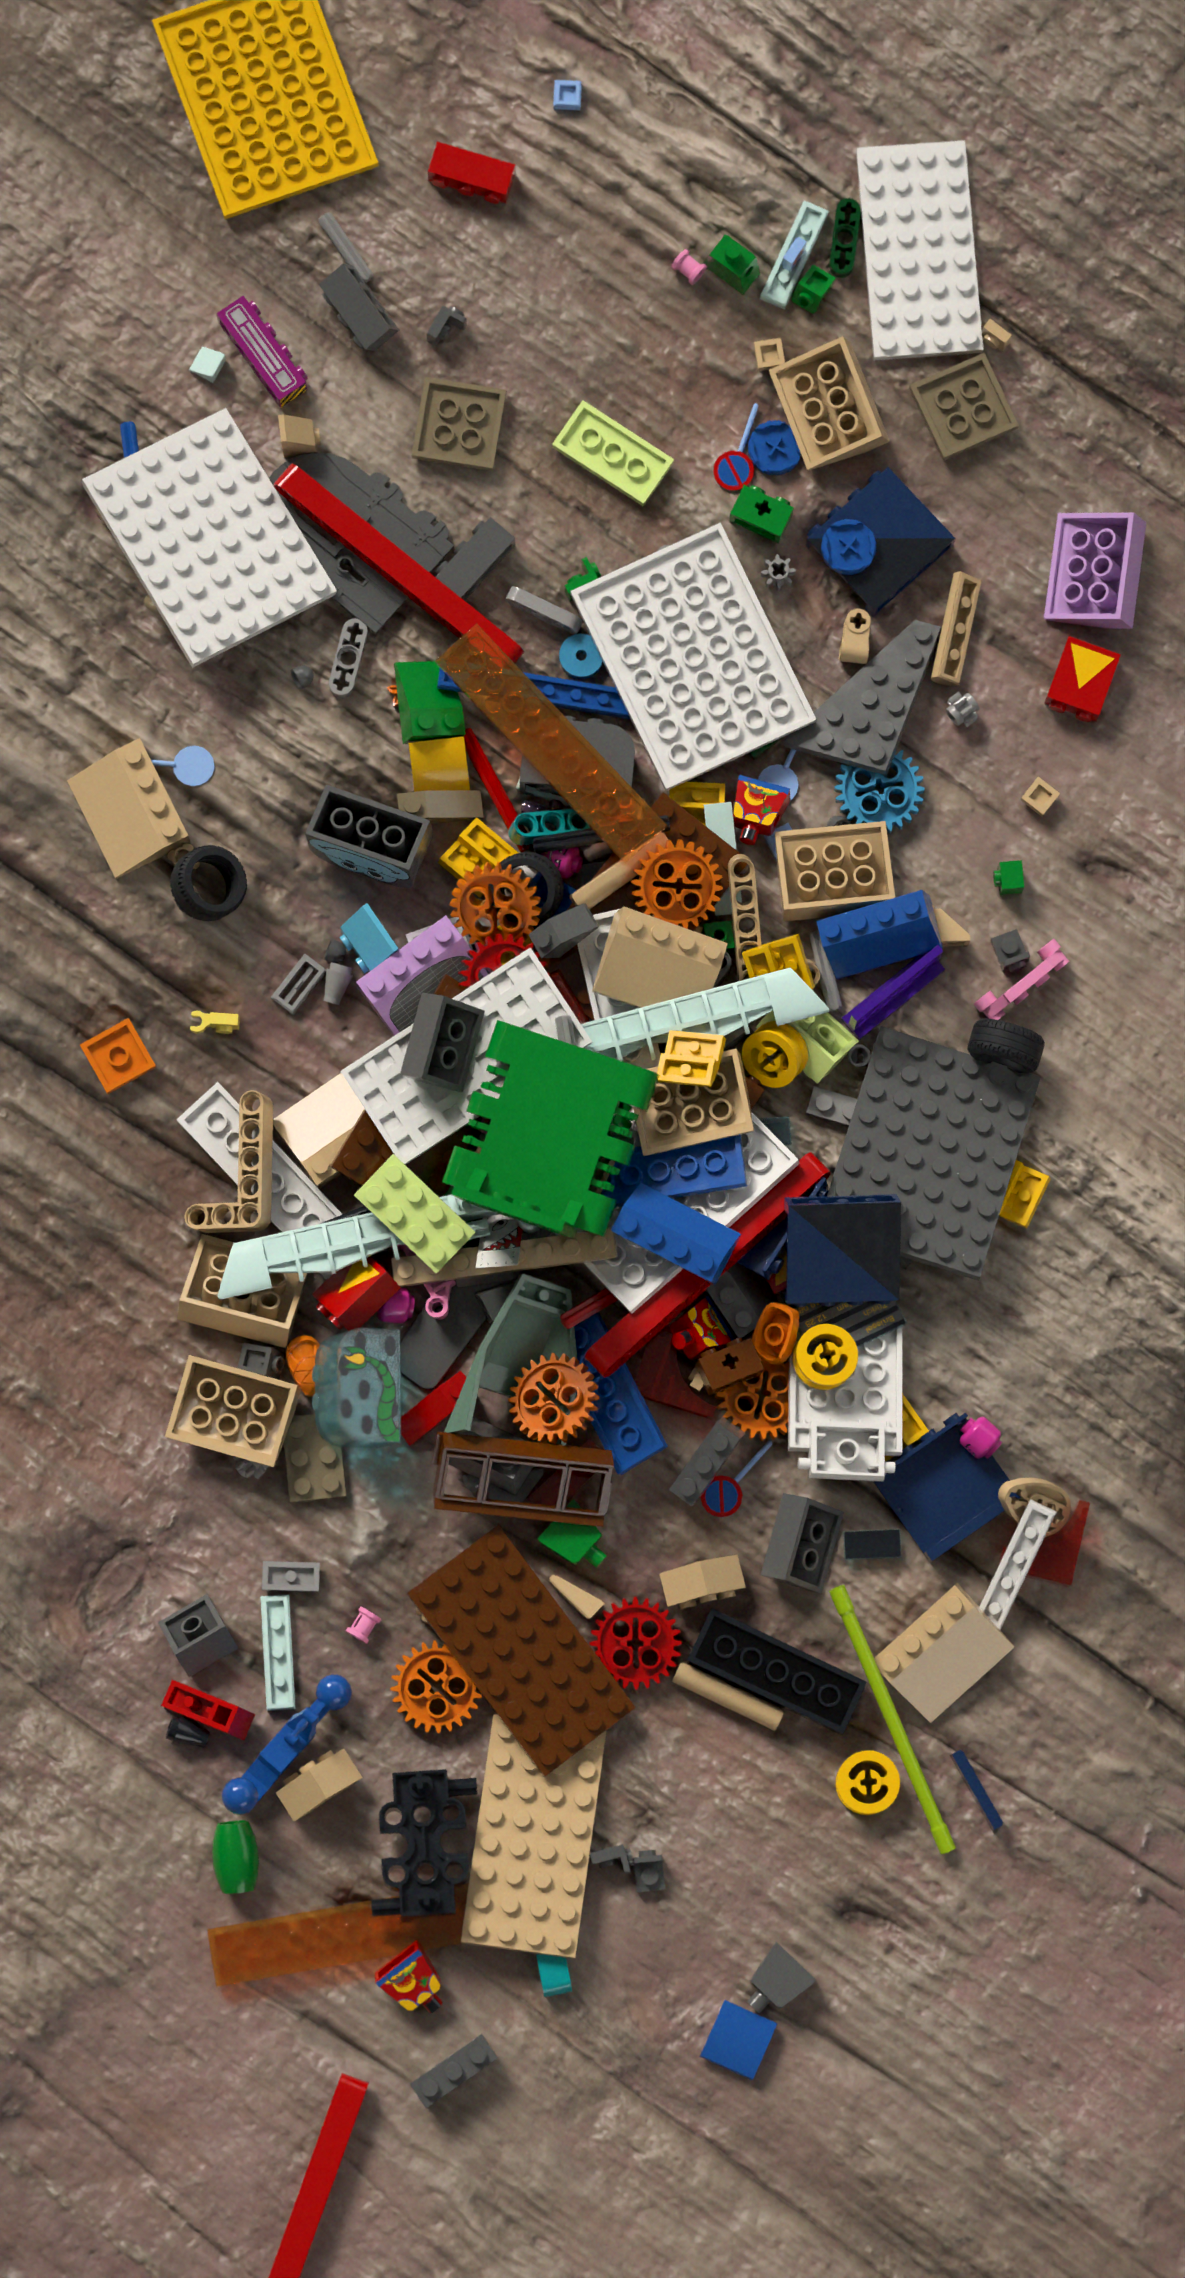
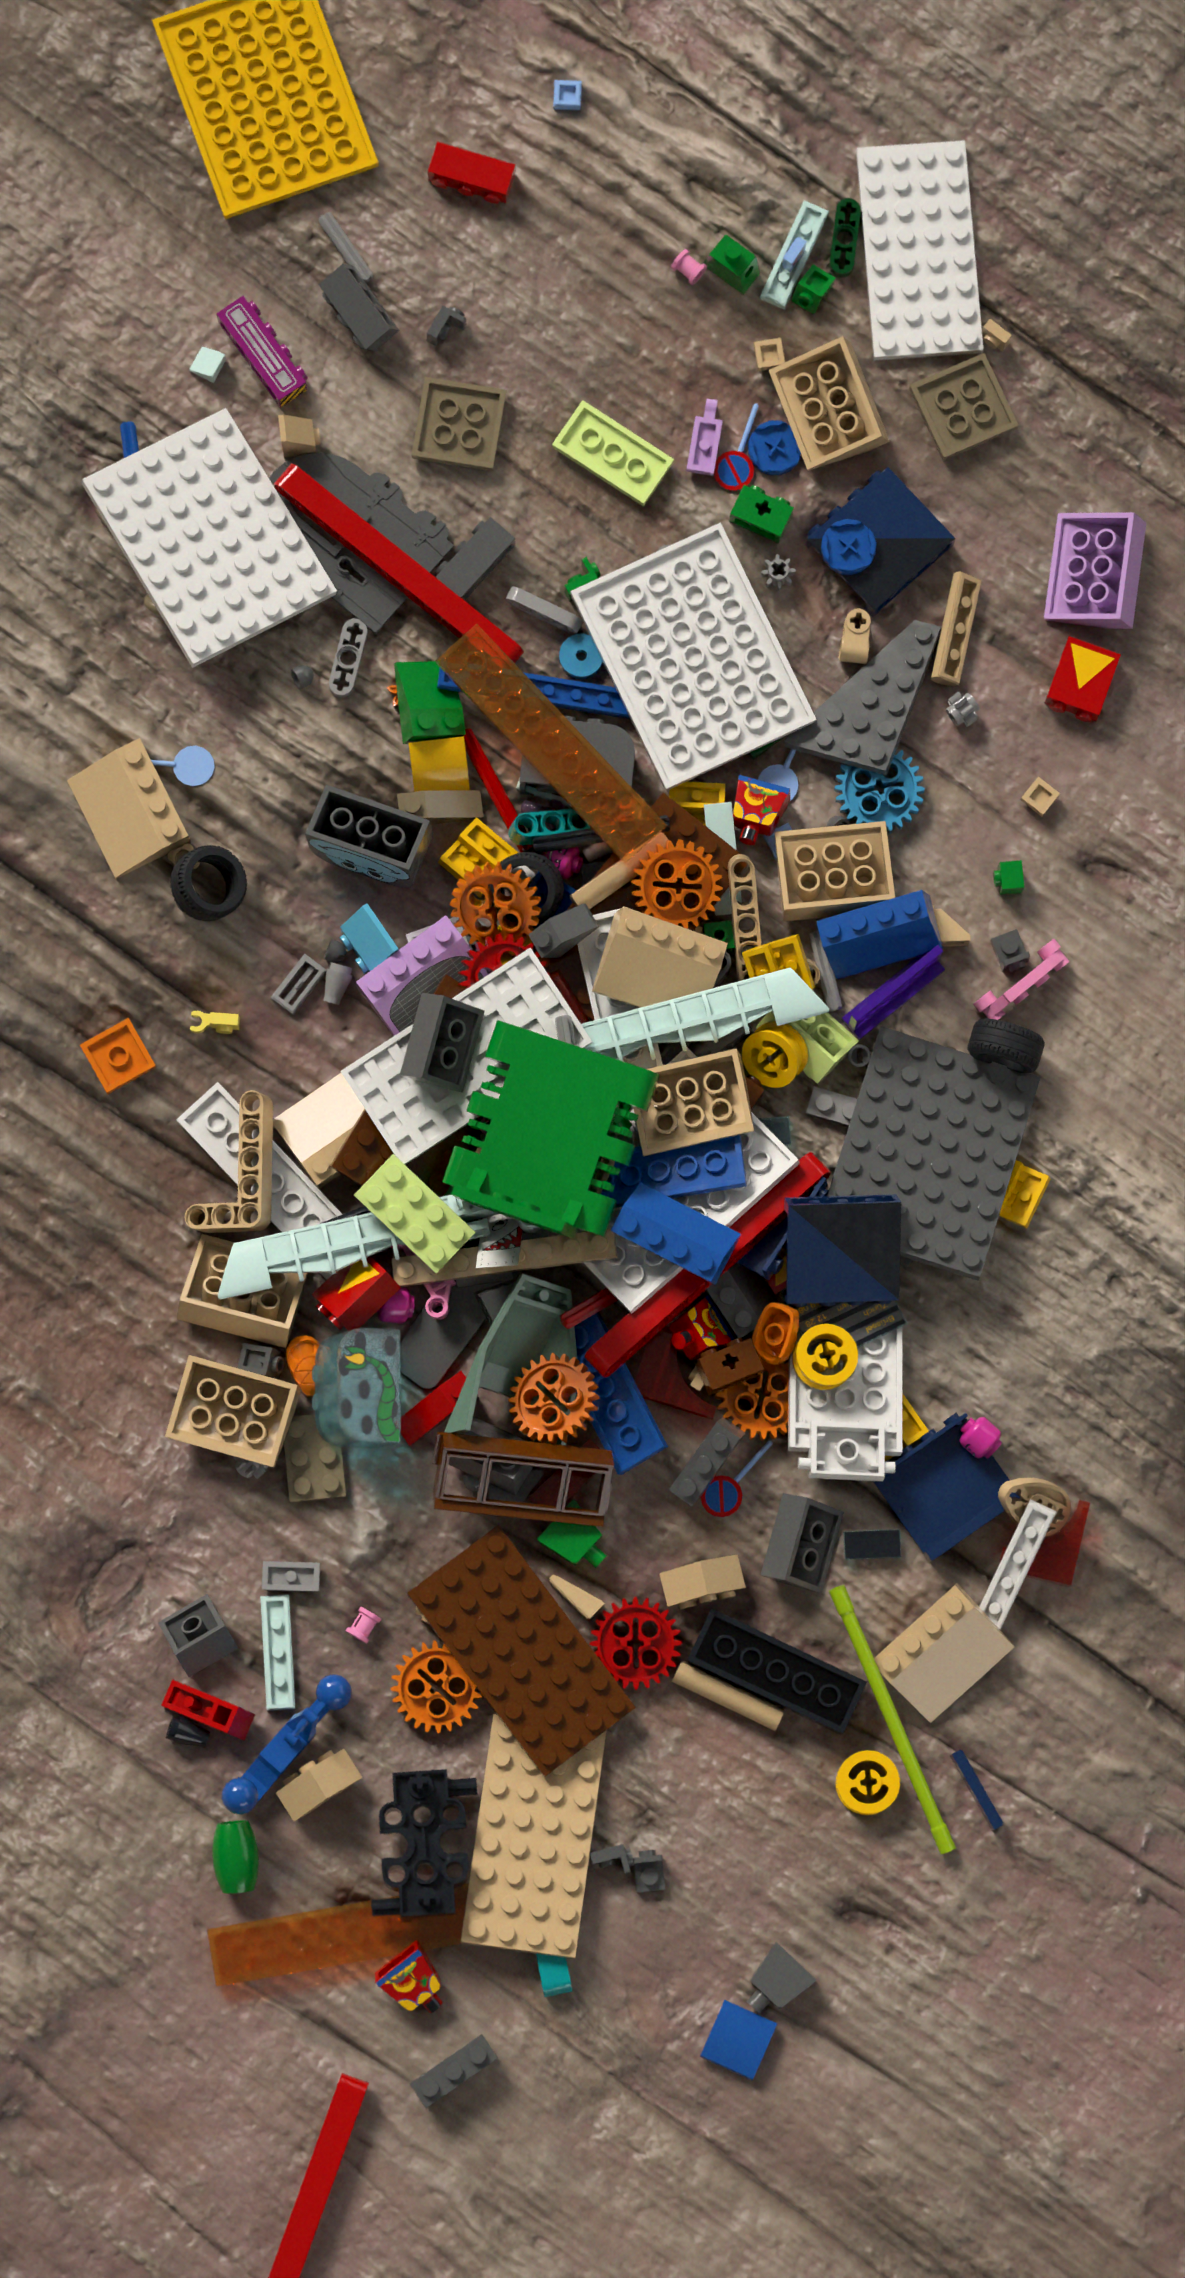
yellow slope [657,1030,726,1087] -> none
none -> lavender plate [686,399,723,476]

